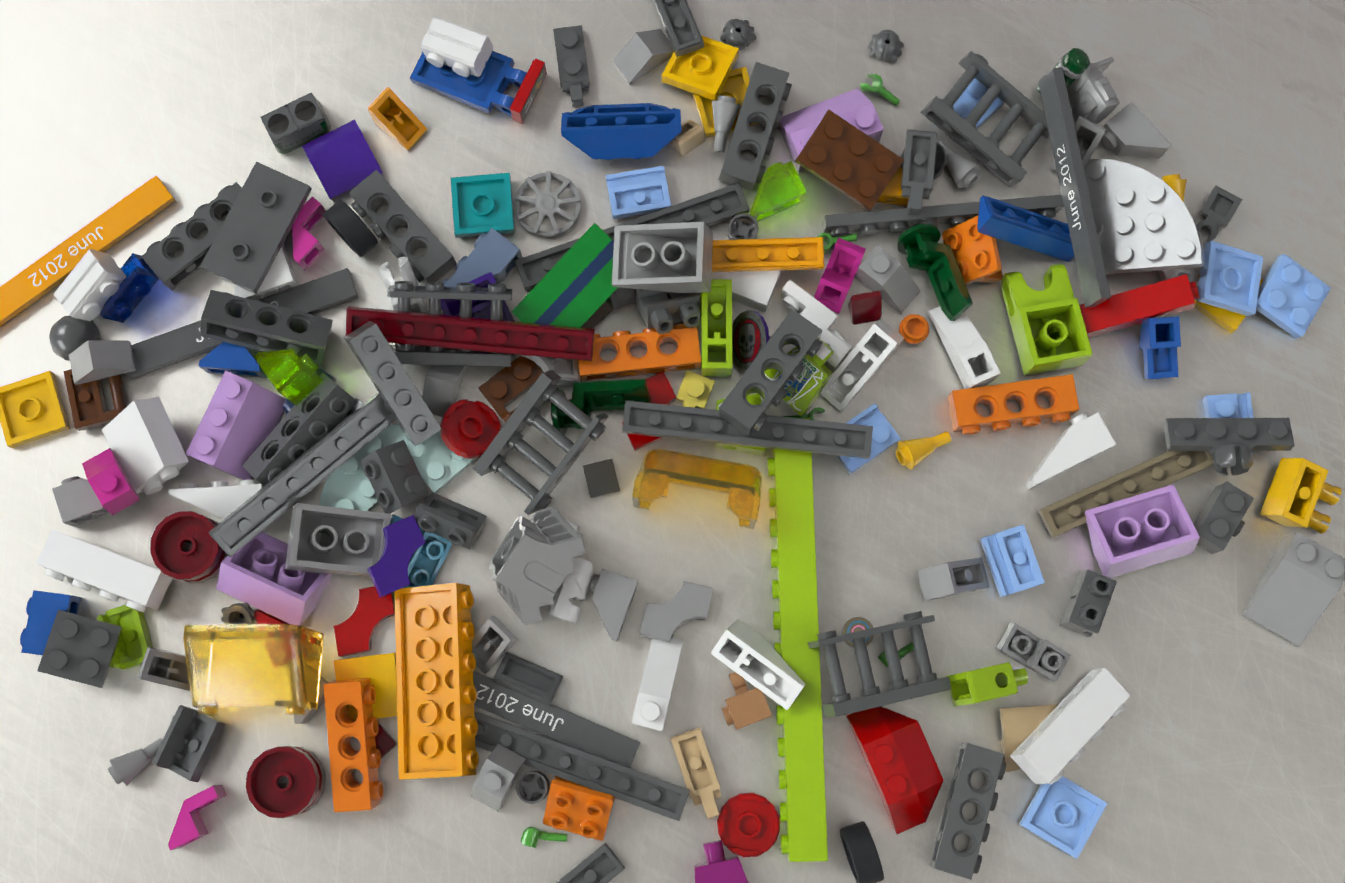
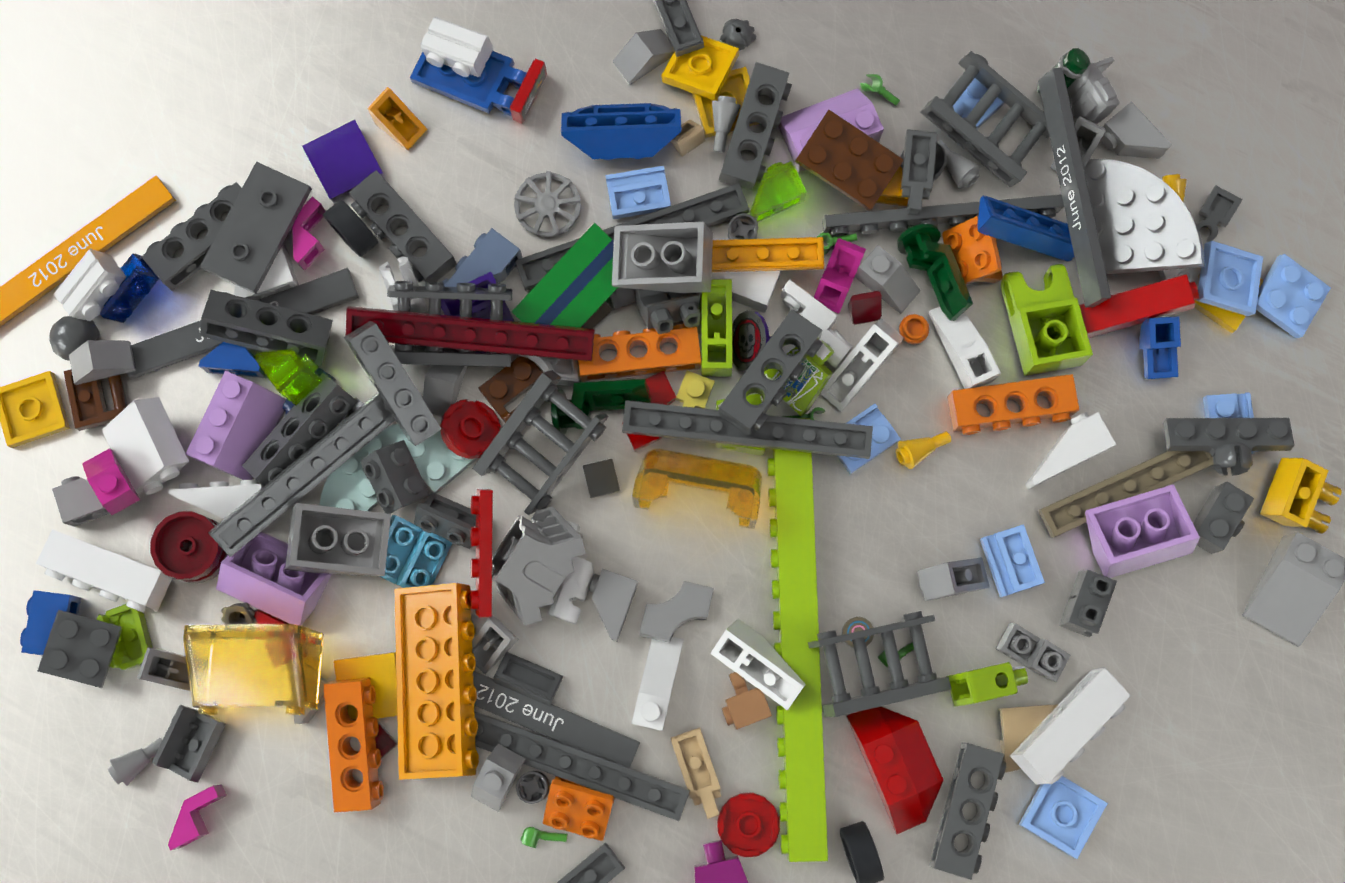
dark red wheel [245,746,326,818] -> none
dark grey piece [260,93,331,154] -> none
red tile [333,586,395,657] -> none
dark purple tile [367,515,426,598] -> none
teal plate [451,173,515,238] -> none
dark grey hinge [553,25,590,107] -> none
dark grey animal [868,30,904,63] -> none
none -> red plate [470,489,493,617]

